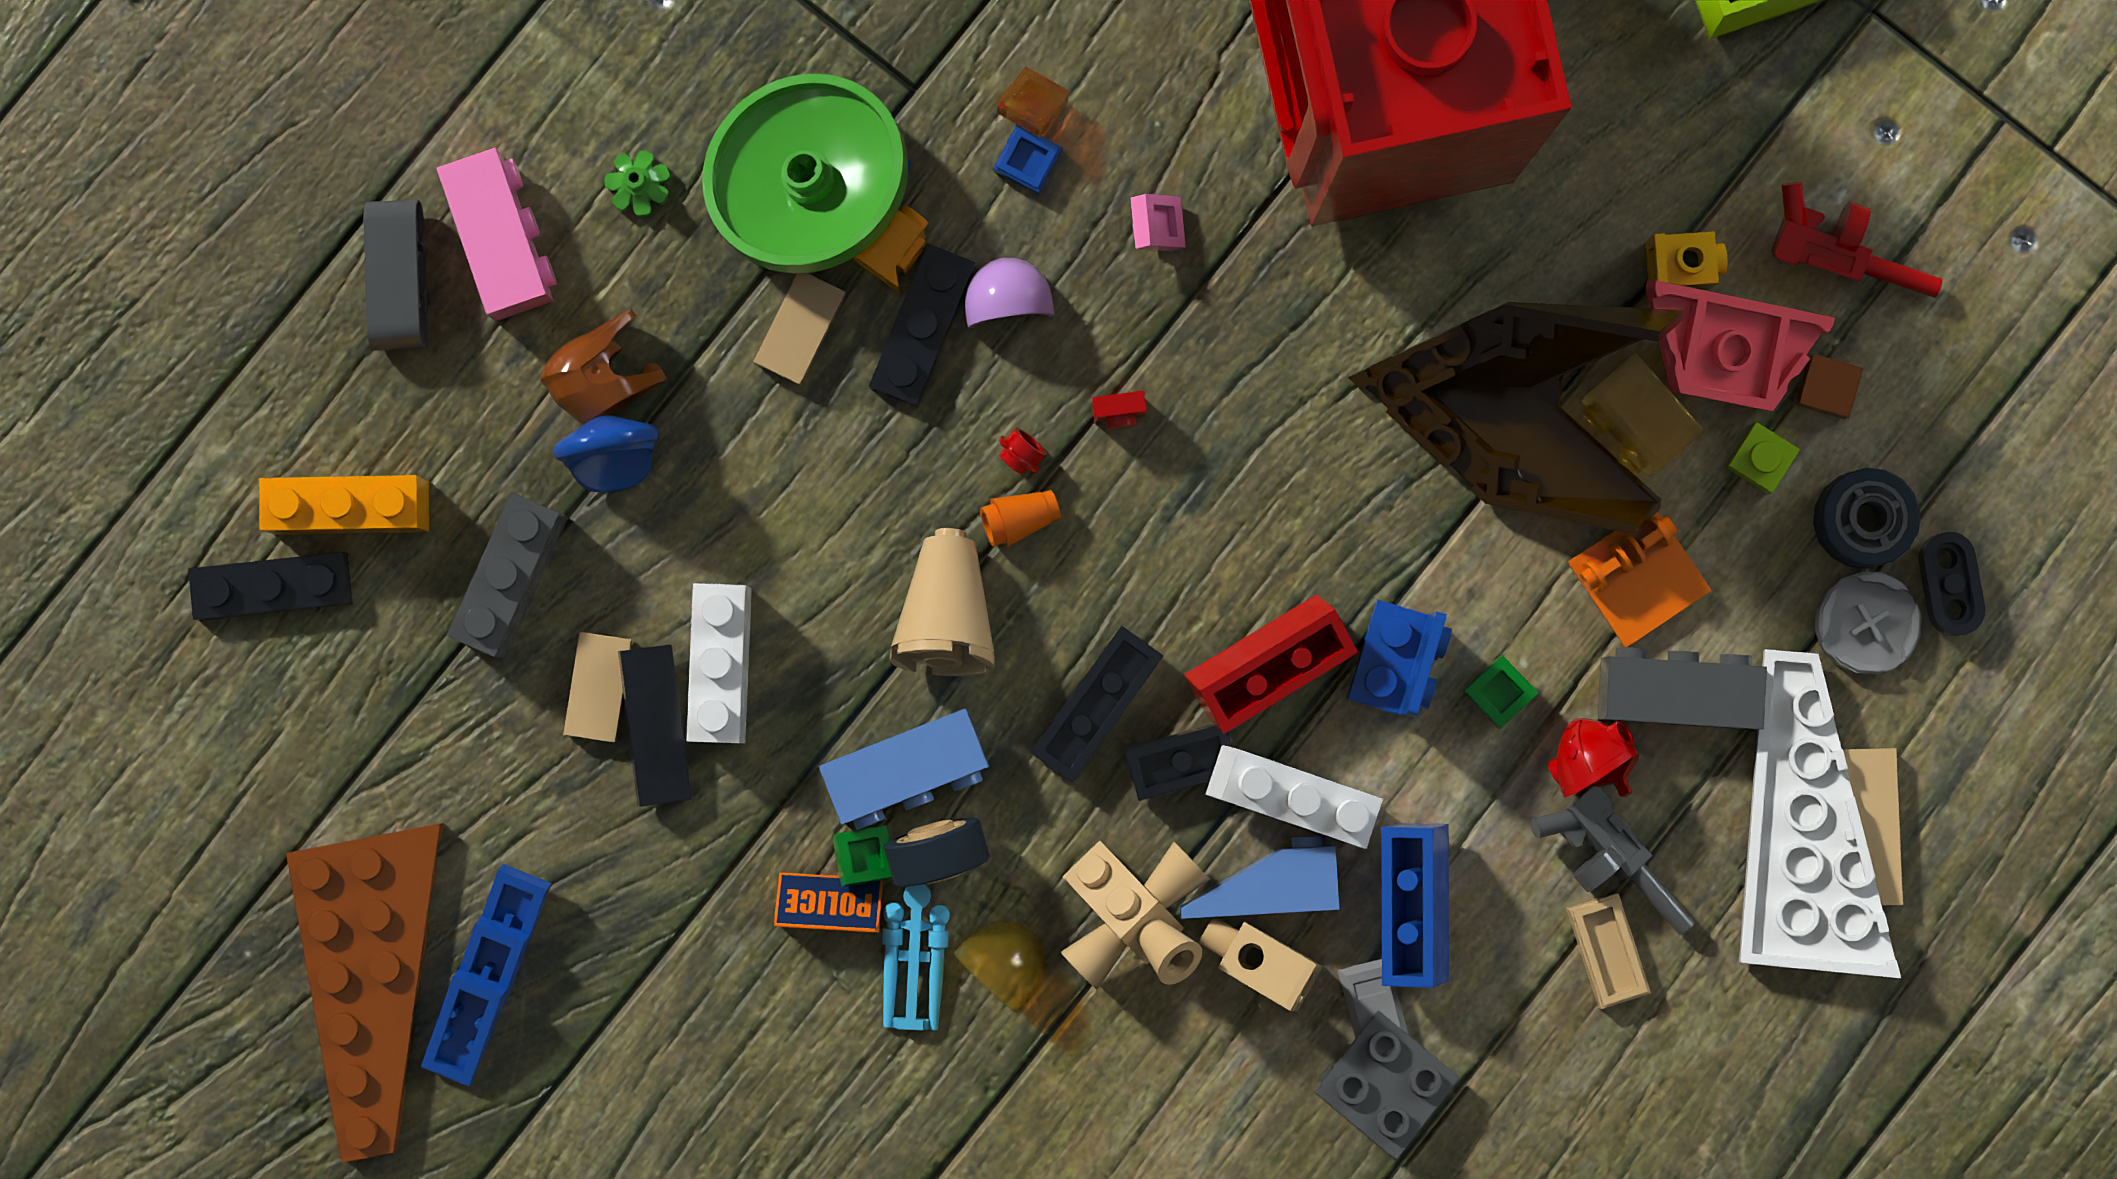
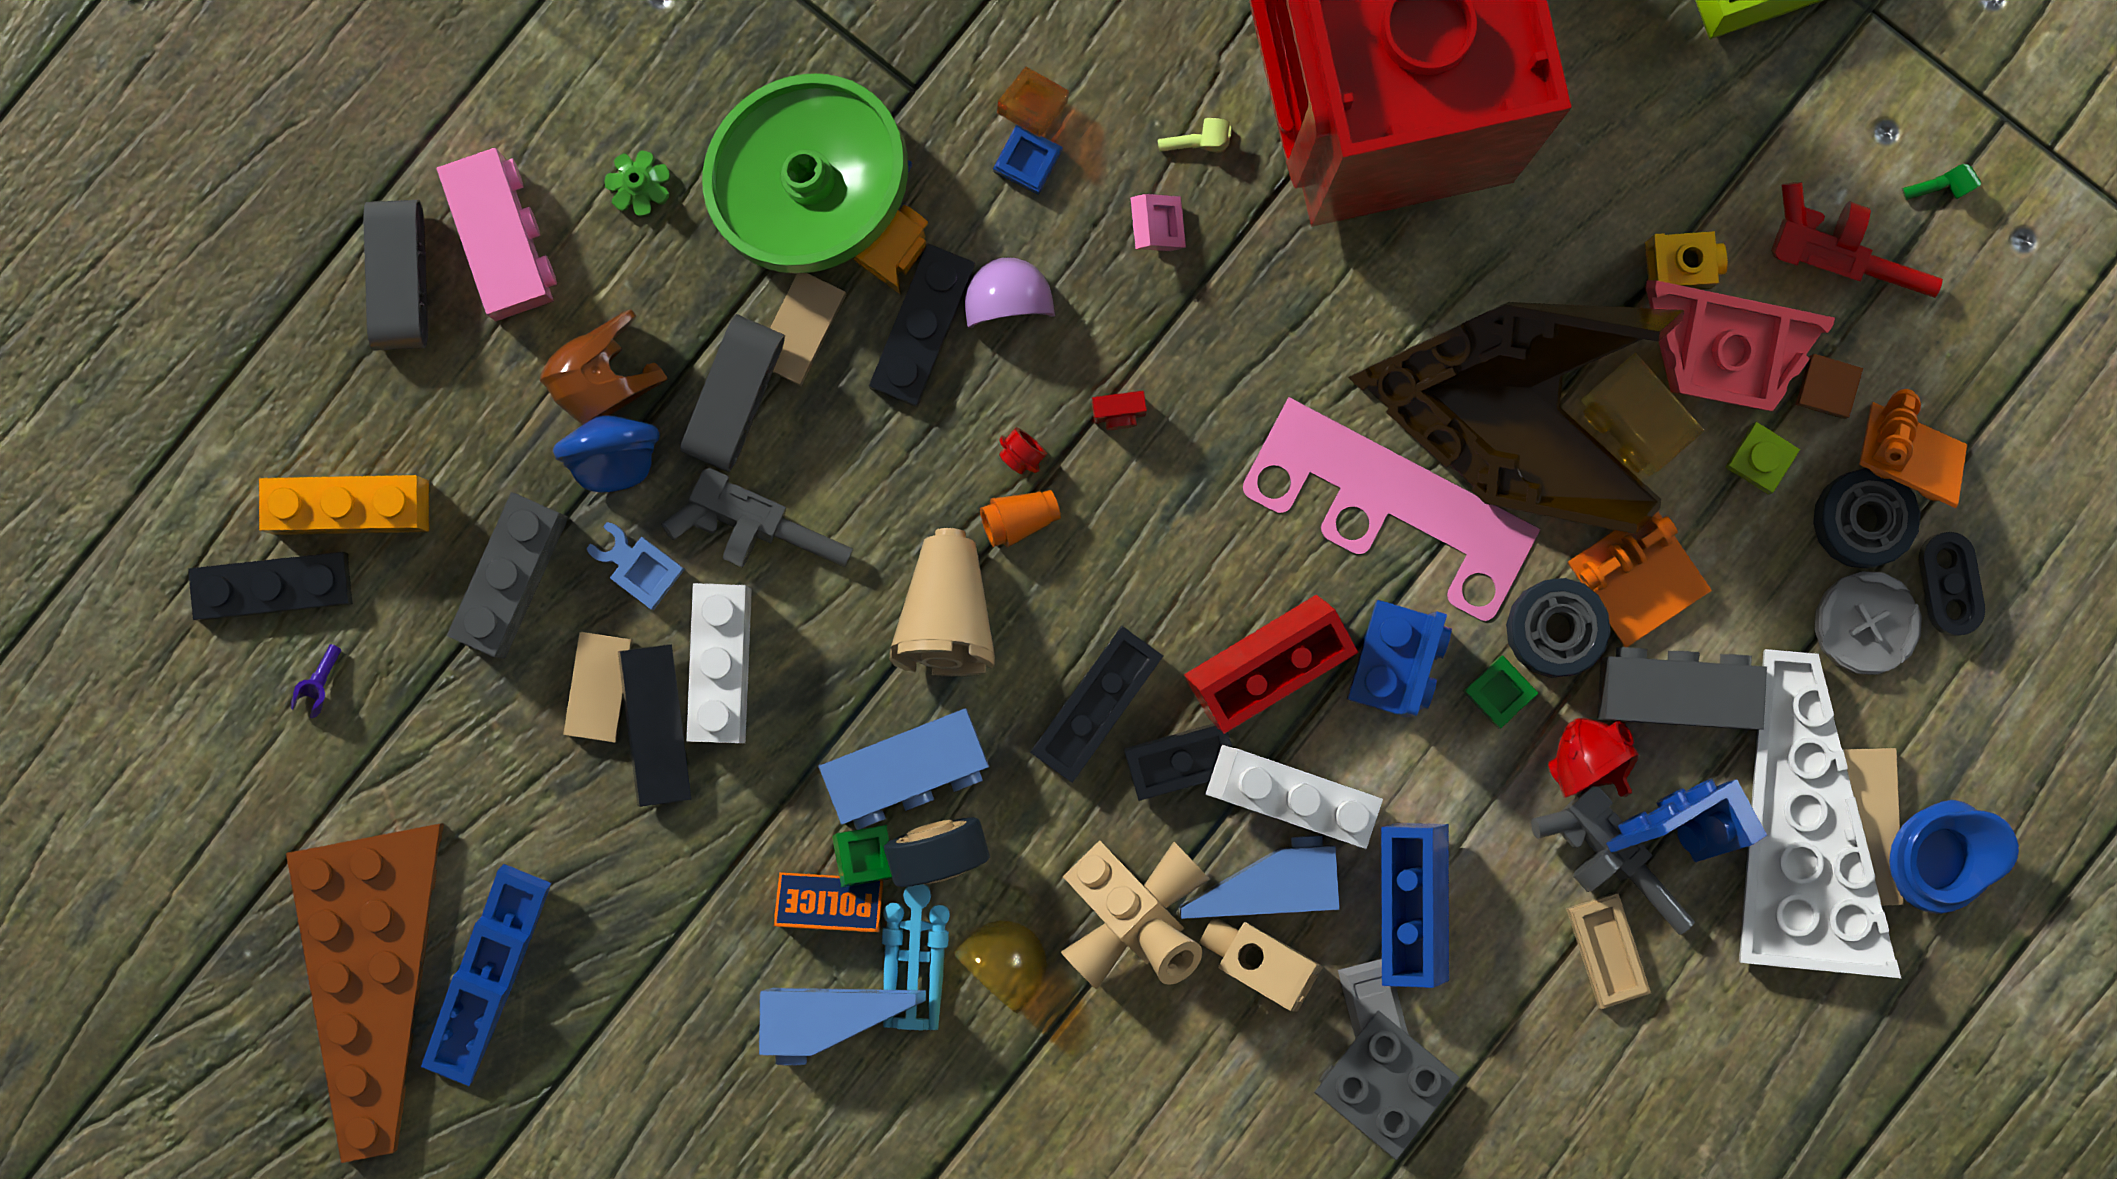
none -> dark purple hand [291,644,341,719]
none -> medium blue plate [587,522,685,610]
none -> dark grey piece [661,468,853,568]
none -> dark grey beam [680,314,785,472]
none -> medium blue slope [759,988,926,1065]
none -> yellowish green hand [1158,118,1232,153]
none -> bright pink piece [1243,397,1541,621]
none -> wheel [1506,578,1611,678]
none -> blue bracket [1606,779,1768,862]
none -> orange hinge [1859,389,1967,508]
none -> blue piece [1889,800,2019,914]
none -> green hand [1902,164,1981,200]

